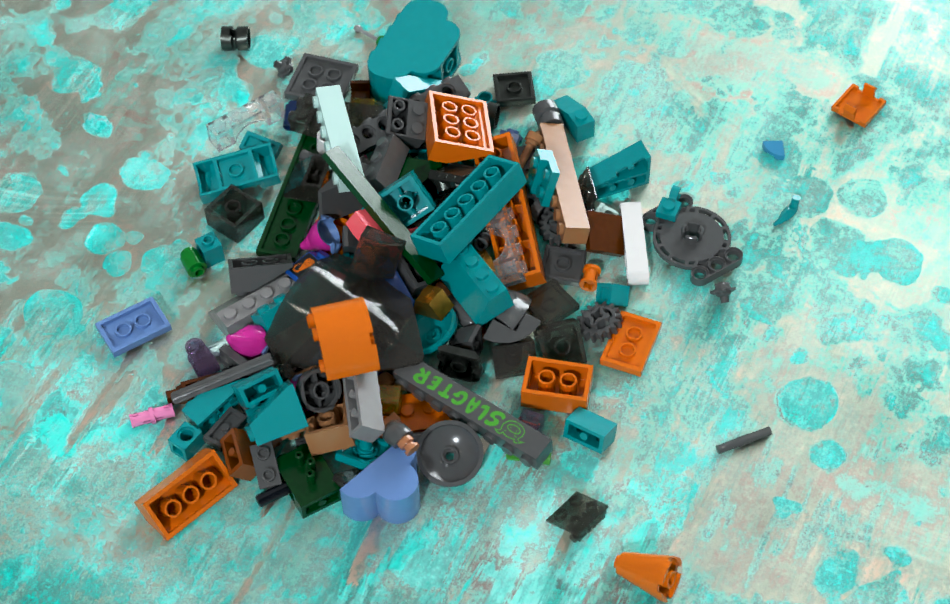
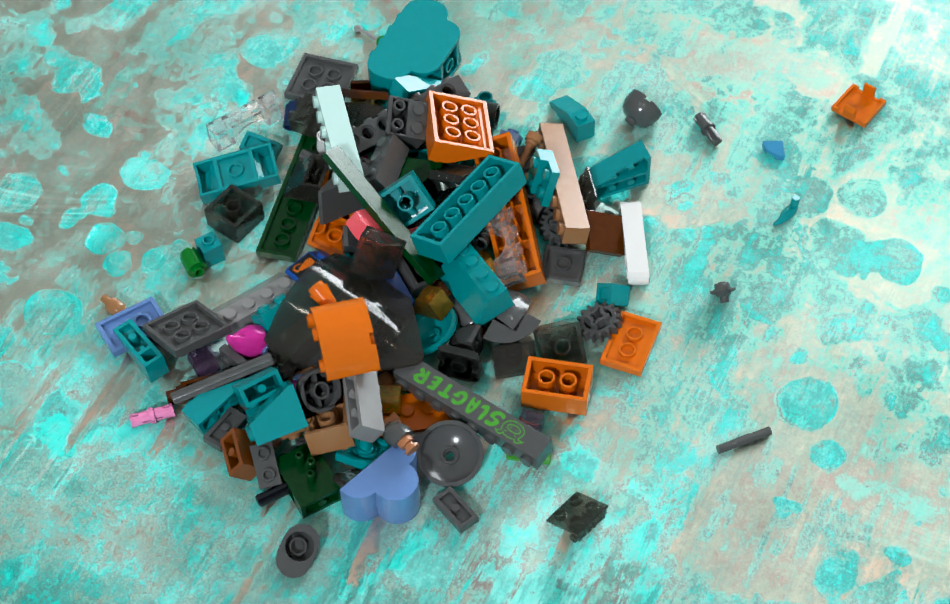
orange slope [134,448,238,541] -> none
teal brick [168,421,205,461] -> none
pearl dark grey wheel [220,26,251,51] -> none
dark grey slope [228,253,293,296] -> none
dark grey plant [273,56,294,79] -> none
hat [300,214,342,255] -> none
pearl dark grey plate [493,71,536,107] -> none
clear smoke tile [526,279,580,330] -> none
dark grey wheel [532,99,564,128] -> none
teal brick [563,406,617,454] -> none
orange bush [579,264,601,292] -> none
orange cone [614,552,682,603] -> none
dark grey piece [642,194,743,286] -> none
teal plate [655,185,682,222] -> none
none -> medium nougat cylinder [100,294,127,315]
none -> teal slope [113,318,169,383]
none -> dark grey plate [142,300,232,359]
none -> dark grey piece [276,524,320,578]
none -> orange cone [308,280,337,305]
none -> reddish brown tile [341,88,388,100]
none -> dark grey plate [432,486,479,534]
none -> dark grey cylinder [623,89,662,128]
none -> dark grey axle [694,112,722,146]

